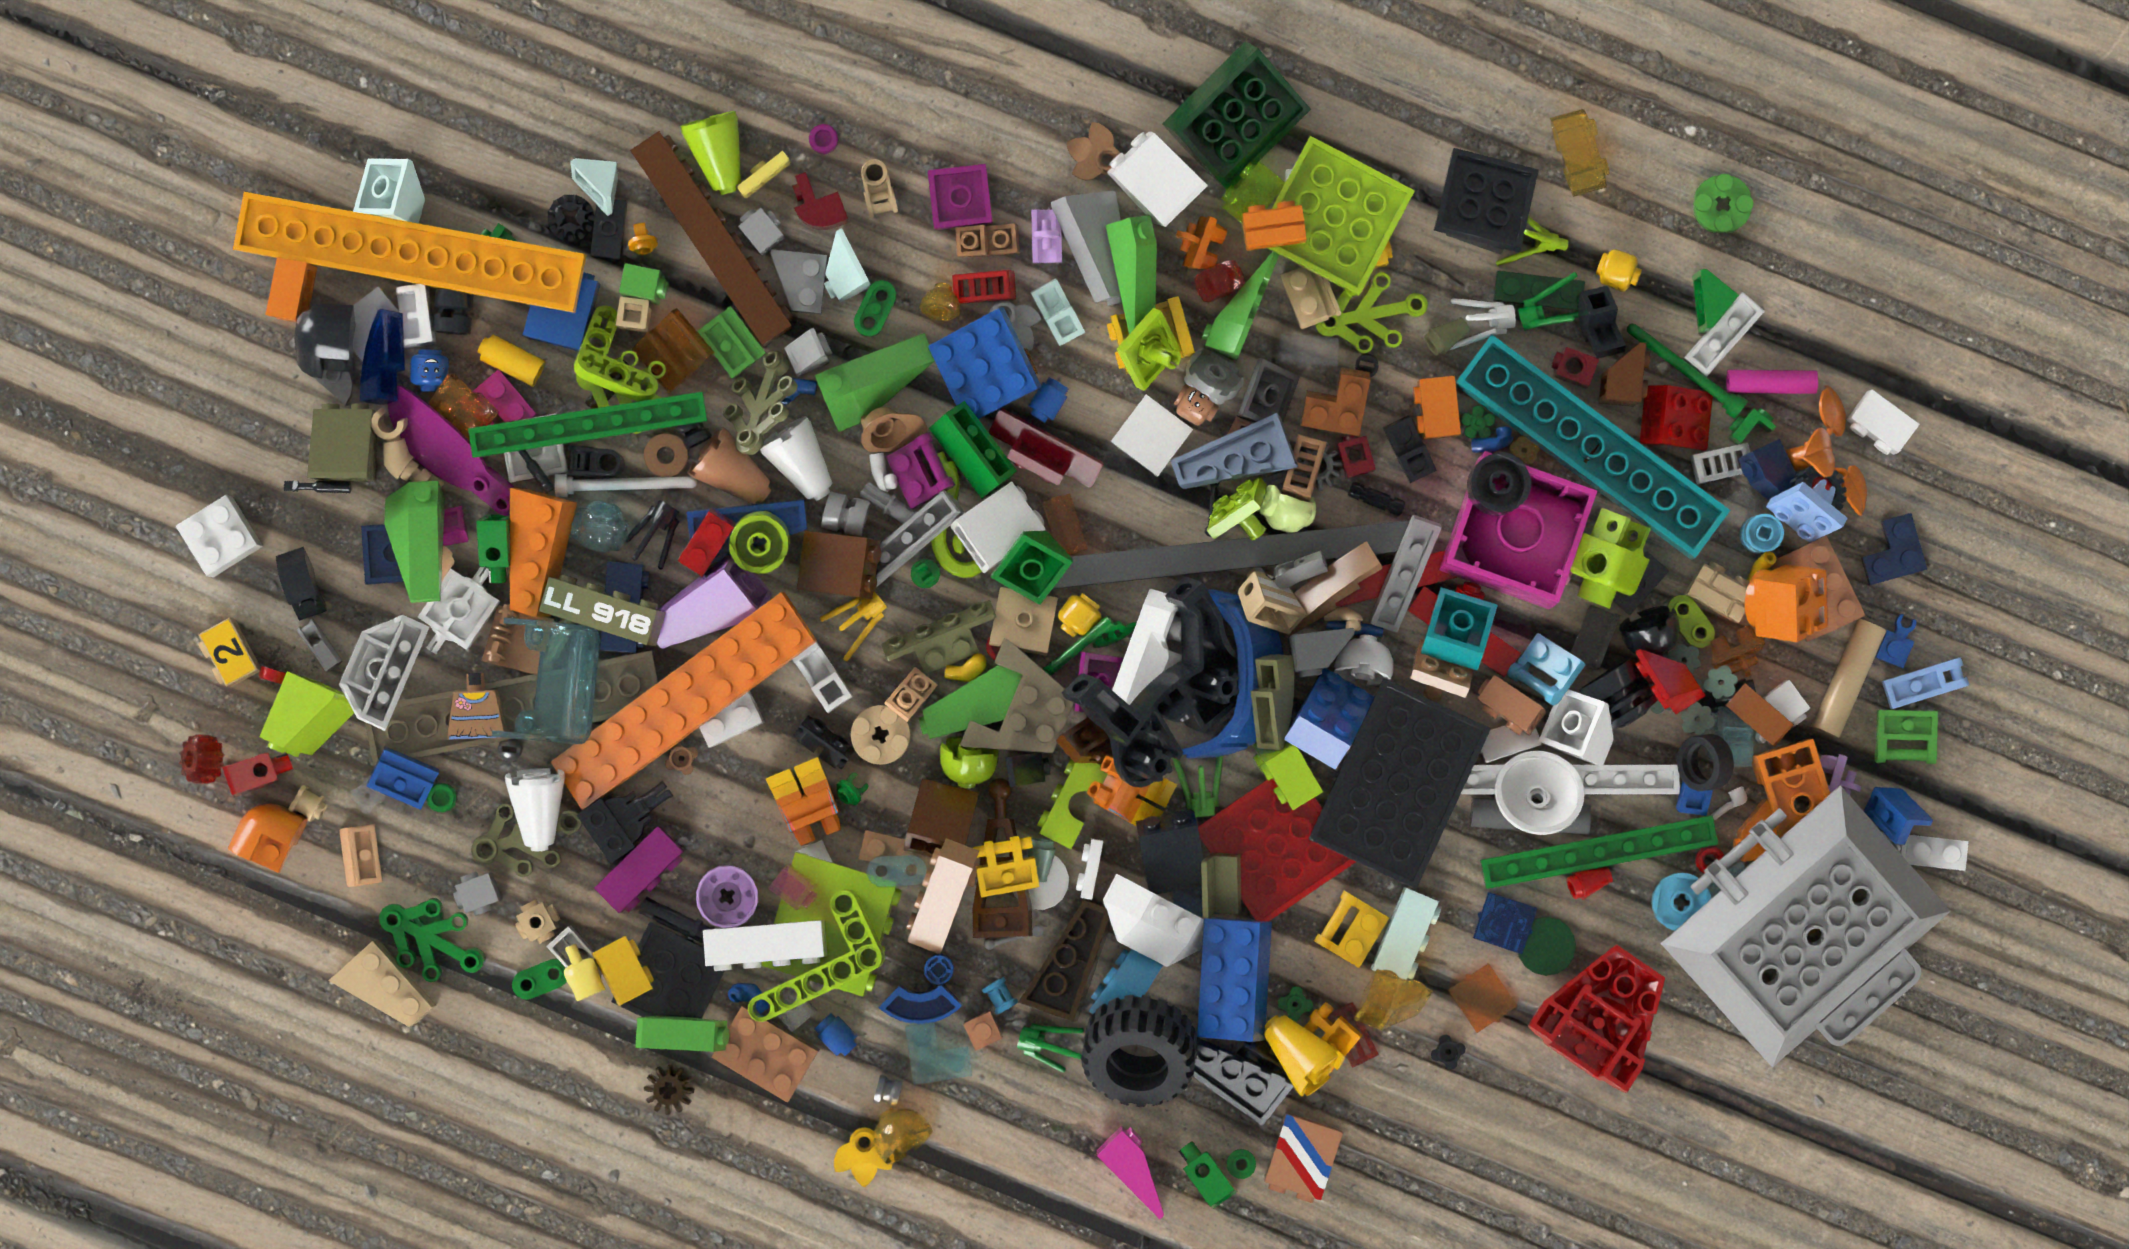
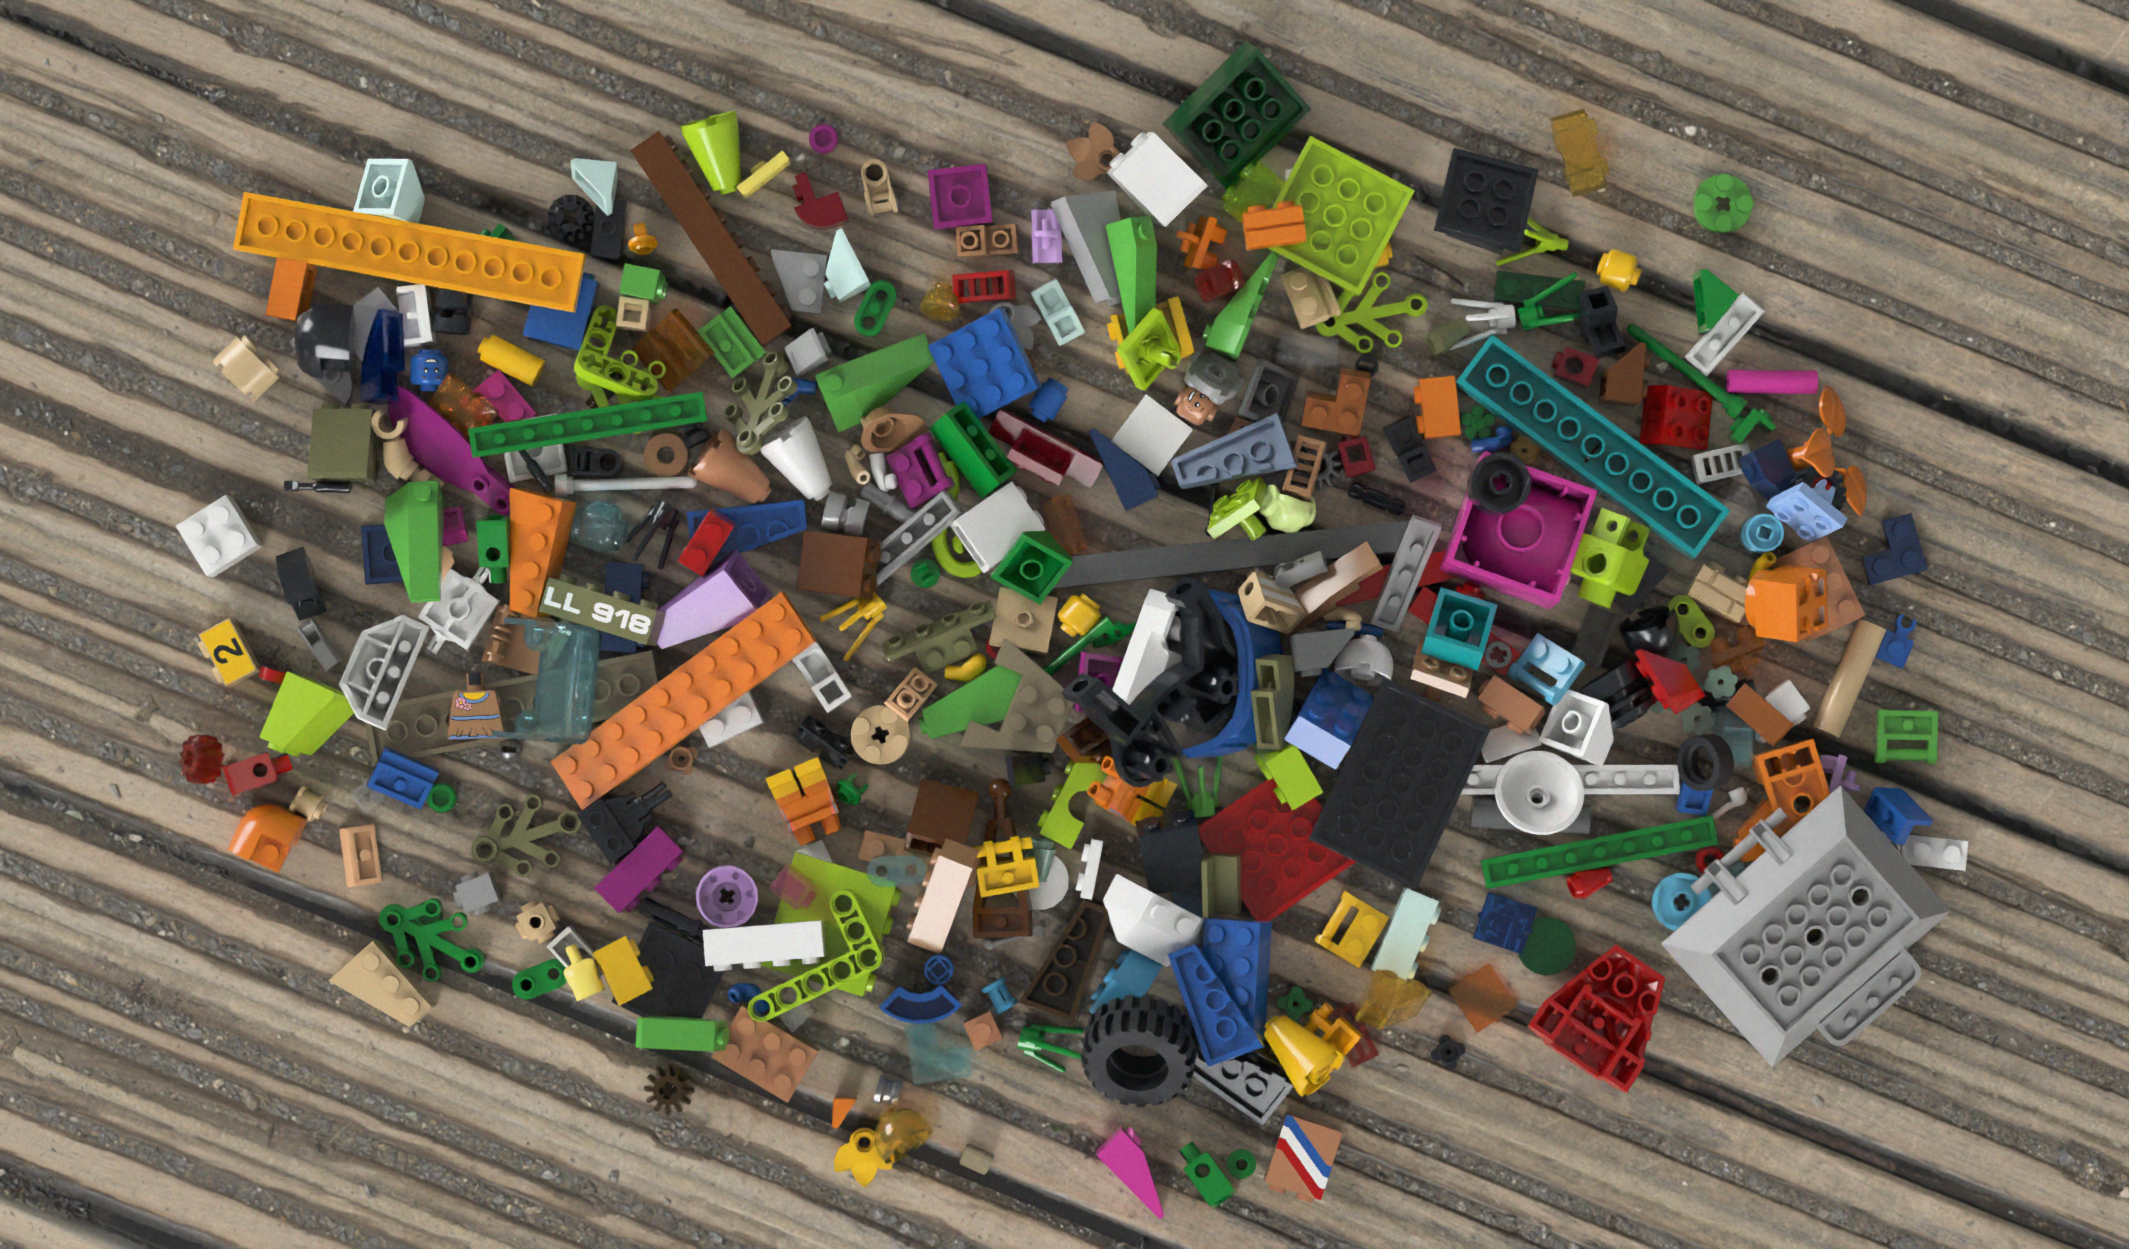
white cone [505,768,565,851] -> none
lime brick [729,511,790,574] -> none
light grey brick [738,208,785,257] -> none
blue brick [814,1013,858,1056] -> none
lime cylinder [940,736,999,788] -> none
white brick [1846,389,1920,455] -> none
light blue plate [1882,657,1969,709] -> none
none -> tan brick [212,335,280,403]
none -> orange slope [832,1096,857,1128]
none -> tan arm [844,445,870,485]
none -> dark tan slope [960,1143,994,1175]
none -> dark blue slope [1089,428,1161,512]
none -> blue wing [1168,944,1265,1067]
none -> dark grey bush [1484,642,1512,668]

